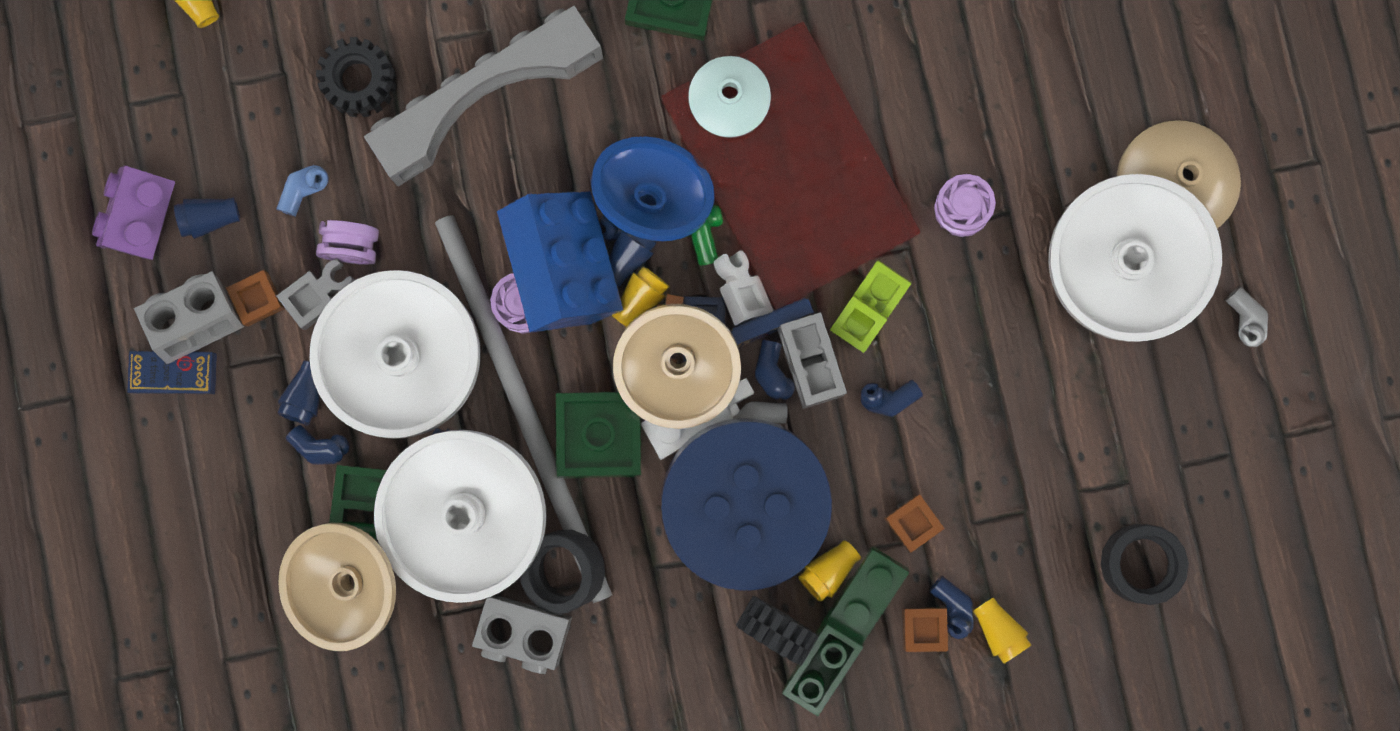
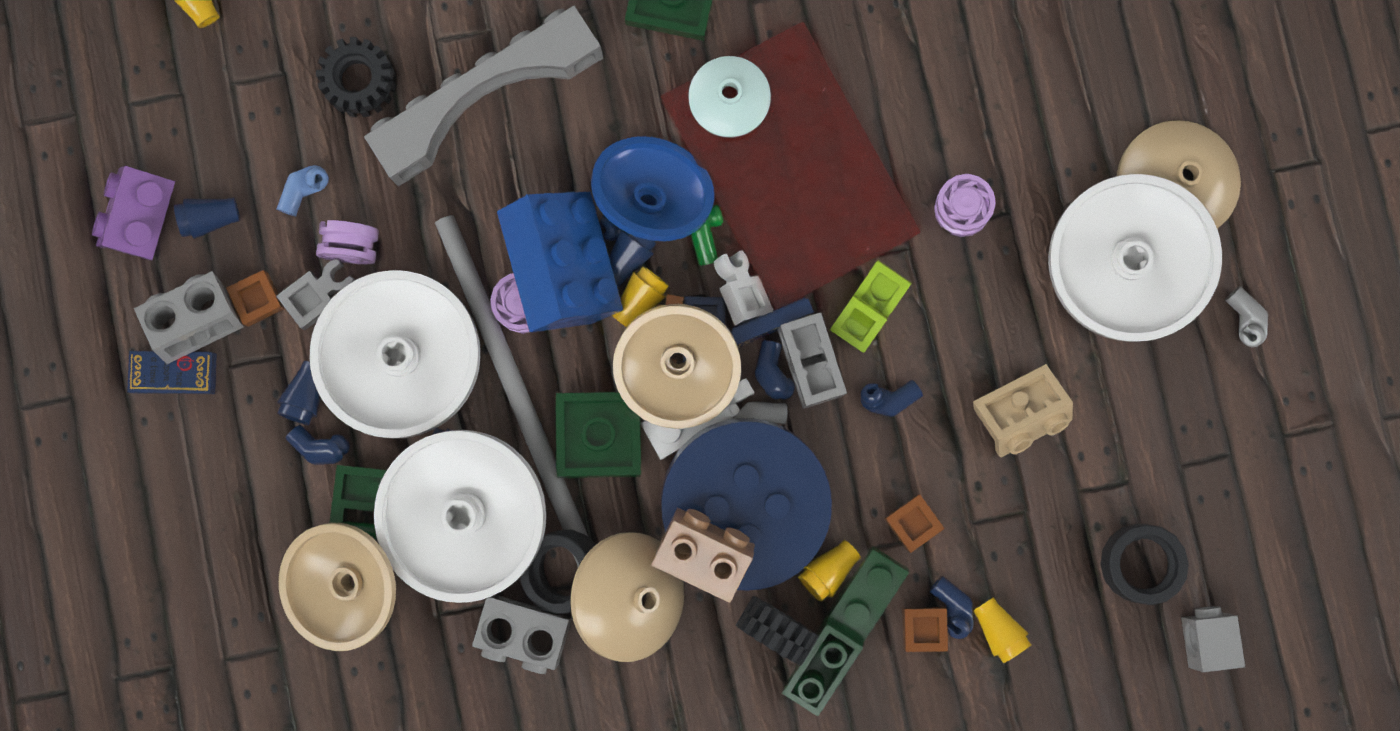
none -> tan dish [571,532,684,662]
none -> brick [651,507,755,603]
none -> tan bracket [973,364,1073,457]
none -> light grey brick [1181,606,1245,672]

